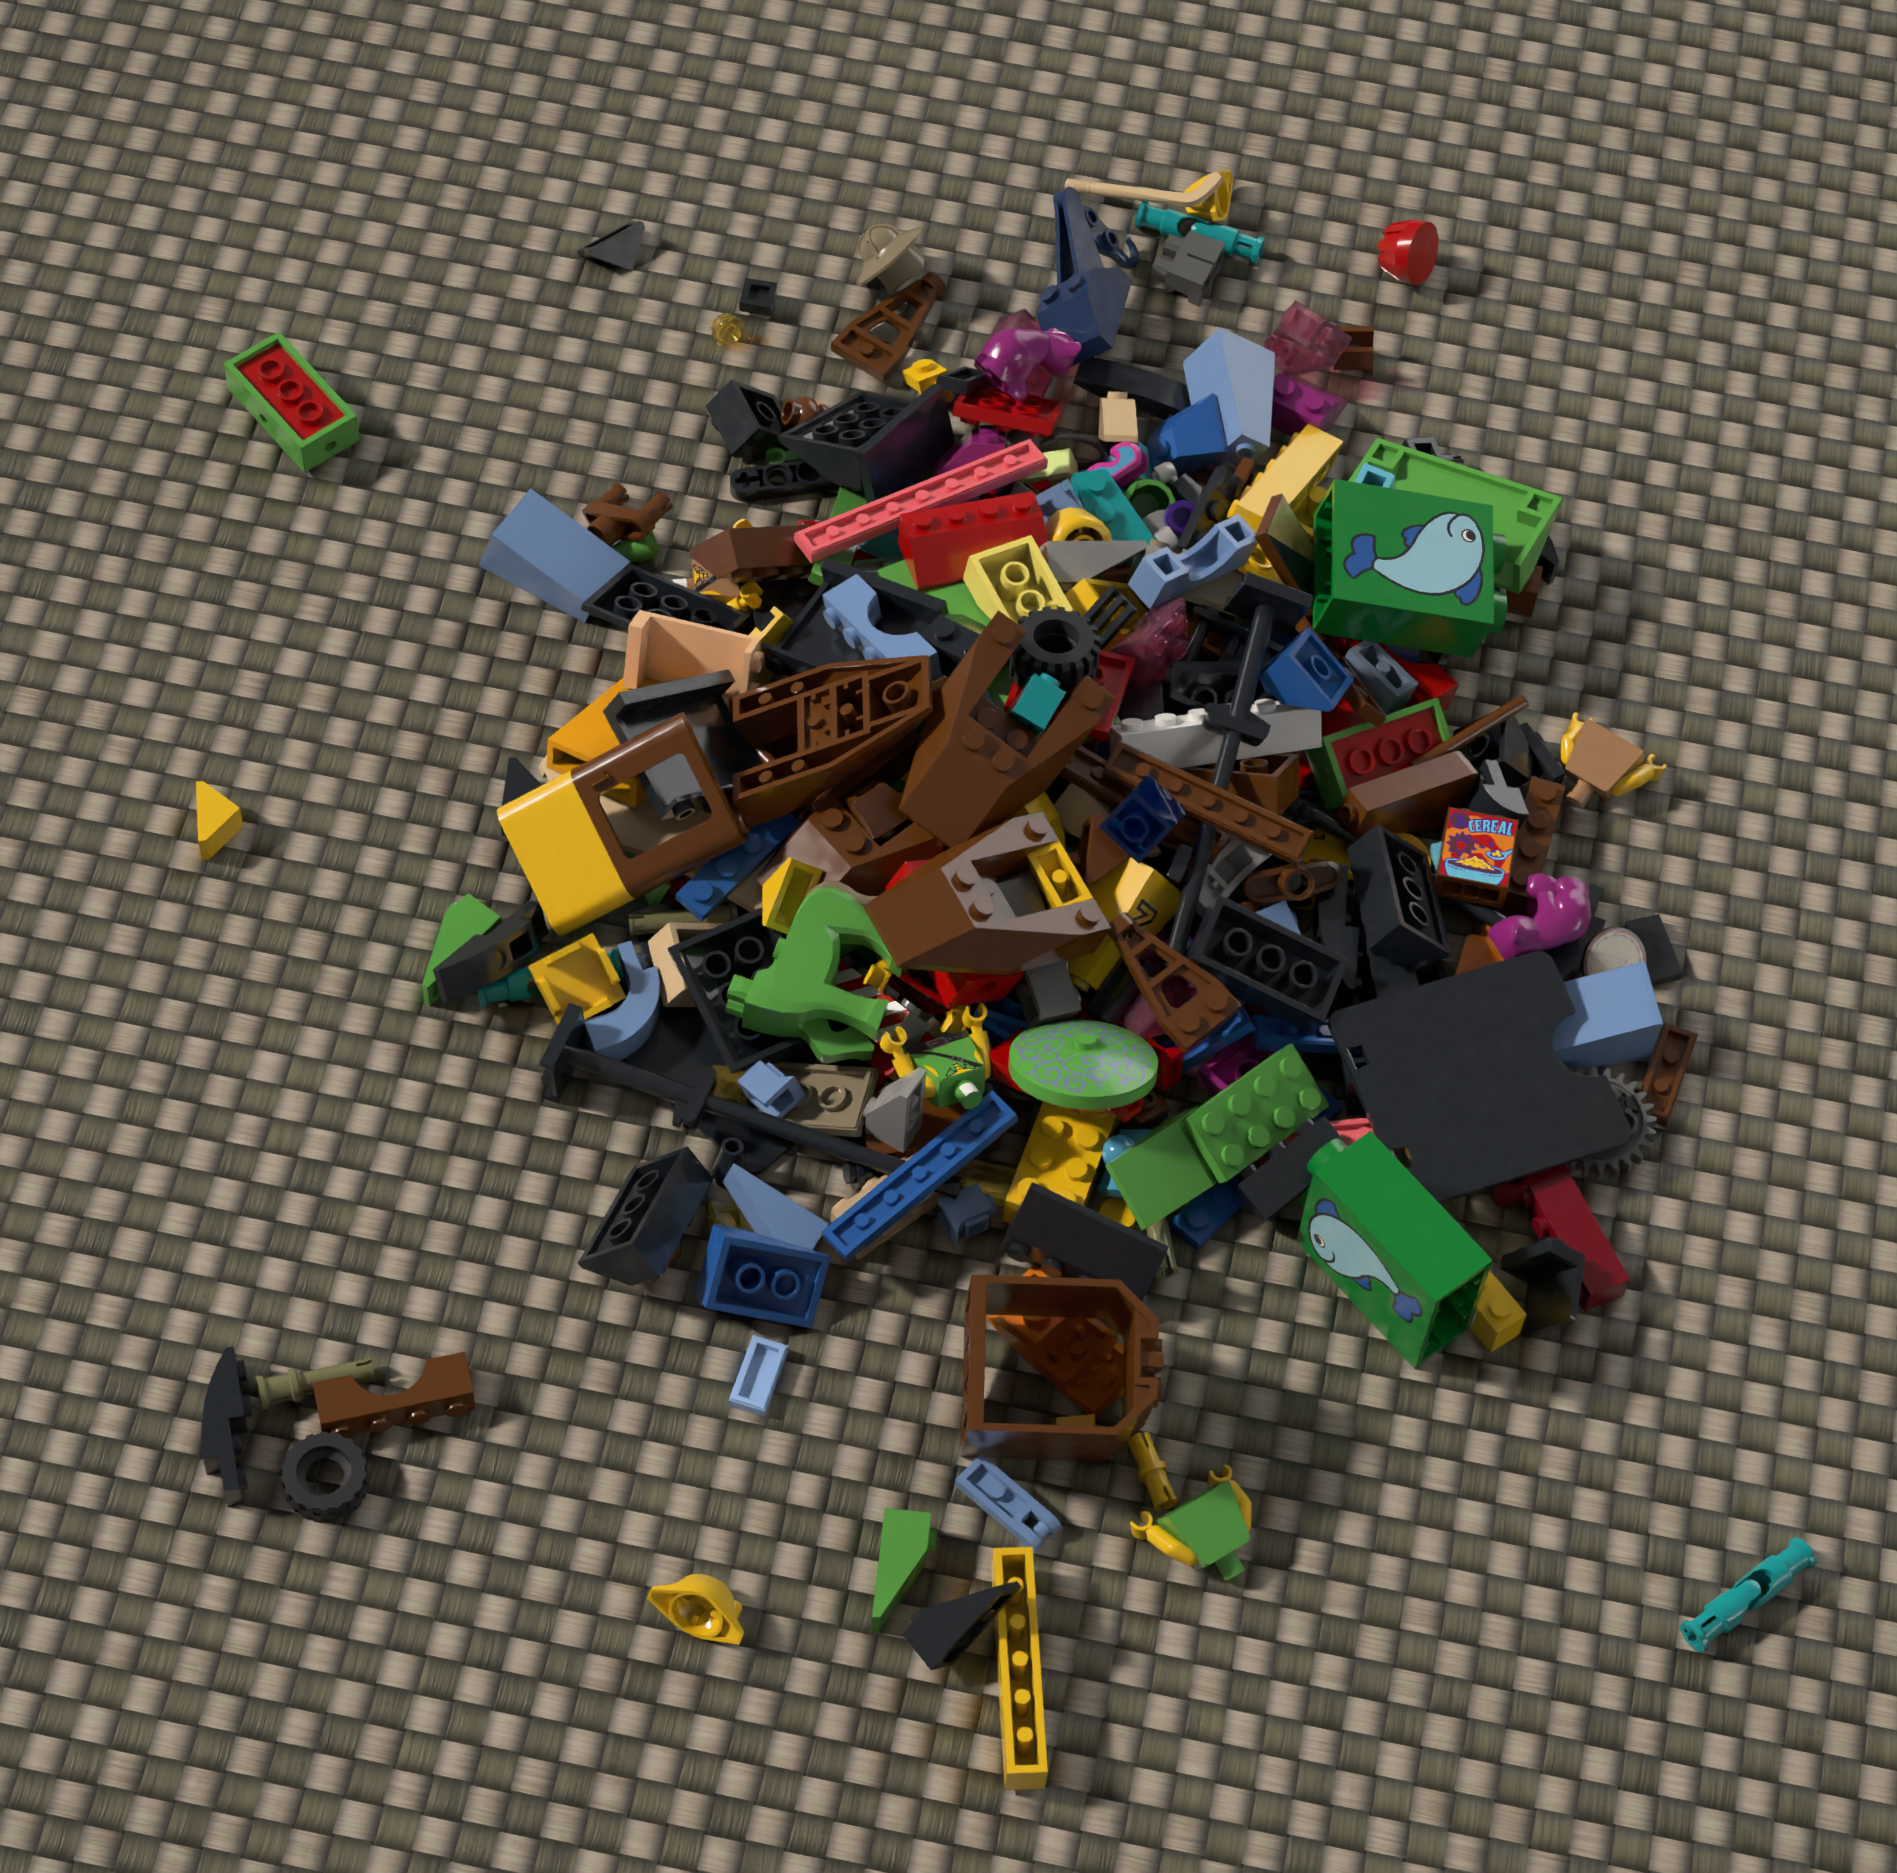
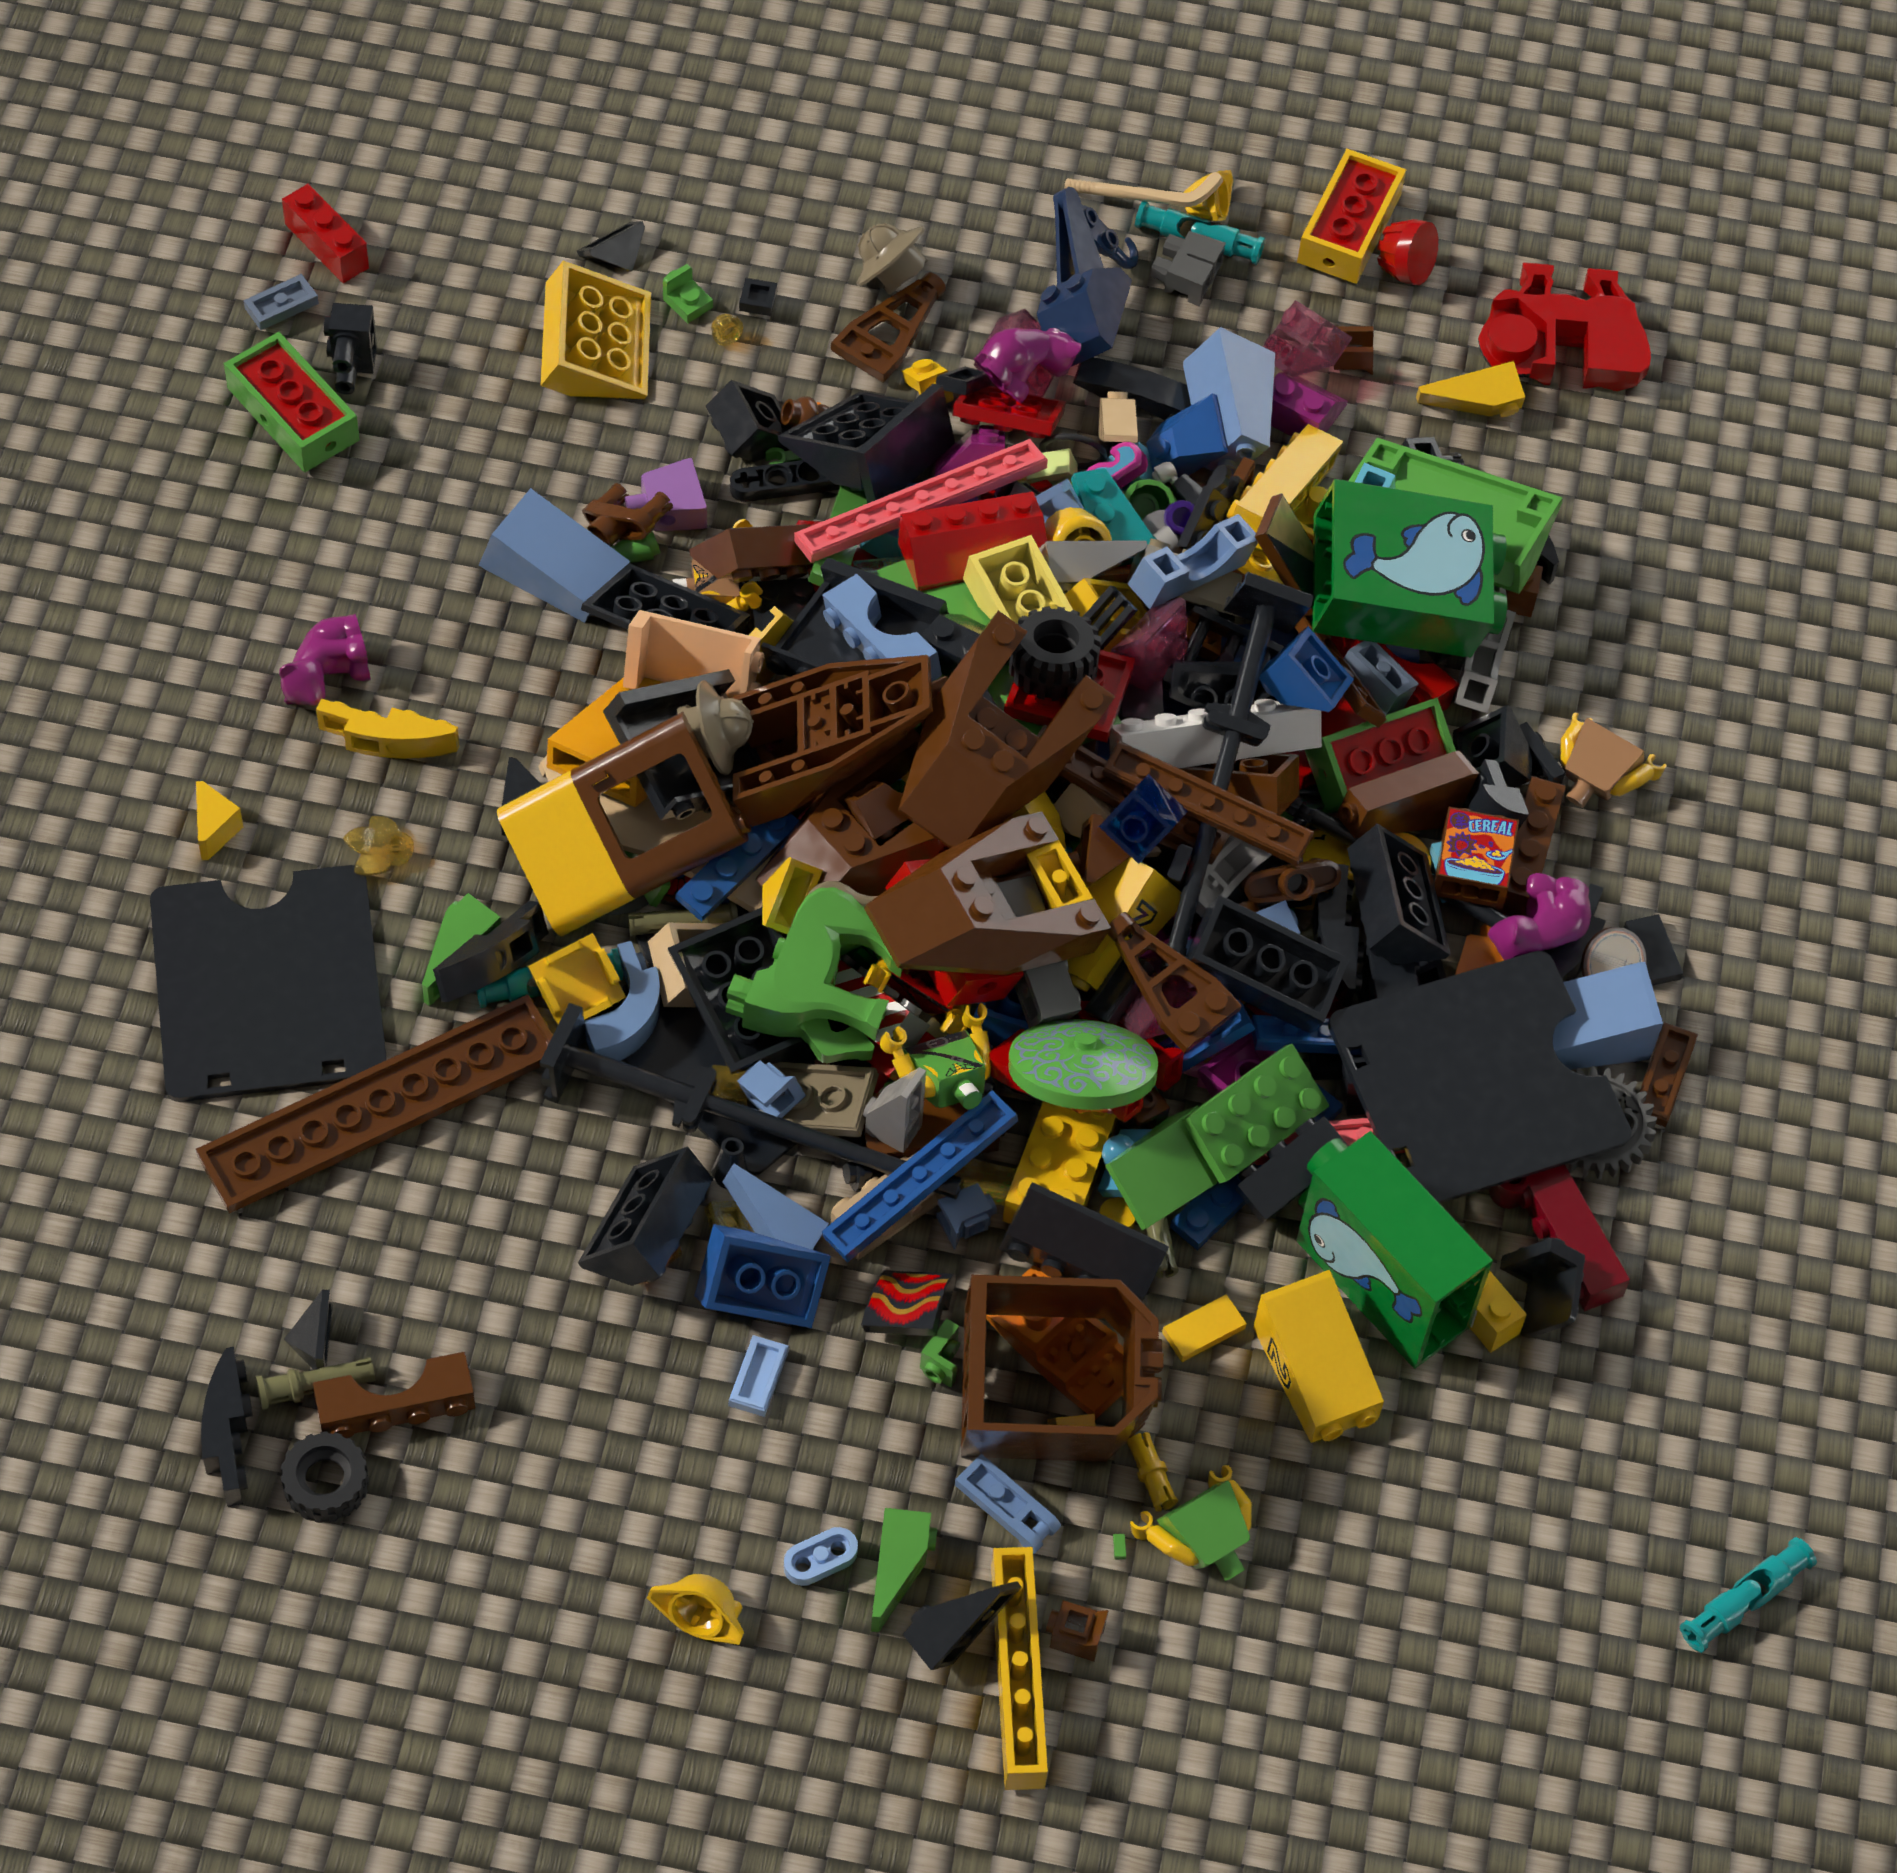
teal slope [1006,673,1066,735] -> none
reddish brown bar [1409,695,1529,767] -> none
none -> black door [150,865,387,1102]
none -> reddish brown plate [196,995,553,1214]
none -> sand blue plate [244,274,319,330]
none -> magenta animal [279,614,371,706]
none -> red brick [282,184,369,283]
none -> black slope [284,1289,333,1370]
none -> yellow slope [316,699,460,759]
none -> black brick [324,303,377,395]
none -> clear yellow plate [343,816,414,875]
none -> yellow slope [541,260,651,399]
none -> medium lavender torso [625,458,707,531]
none -> bright green bracket [663,264,713,324]
none -> dark tan helmet [677,680,754,775]
none -> light blue plate [784,1527,858,1586]
none -> slope [861,1270,956,1336]
none -> bright green bracket [920,1318,960,1387]
none -> reddish brown window [1045,1600,1109,1662]
none -> bright green piece [1113,1534,1126,1559]
none -> yellow tile [1162,1294,1247,1362]
none -> yellow slope [1253,1270,1384,1443]
none -> brick [1297,149,1406,284]
none -> yellow slope [1416,361,1525,417]
none -> light grey arch [1454,610,1516,713]
none -> red animal [1478,263,1651,391]

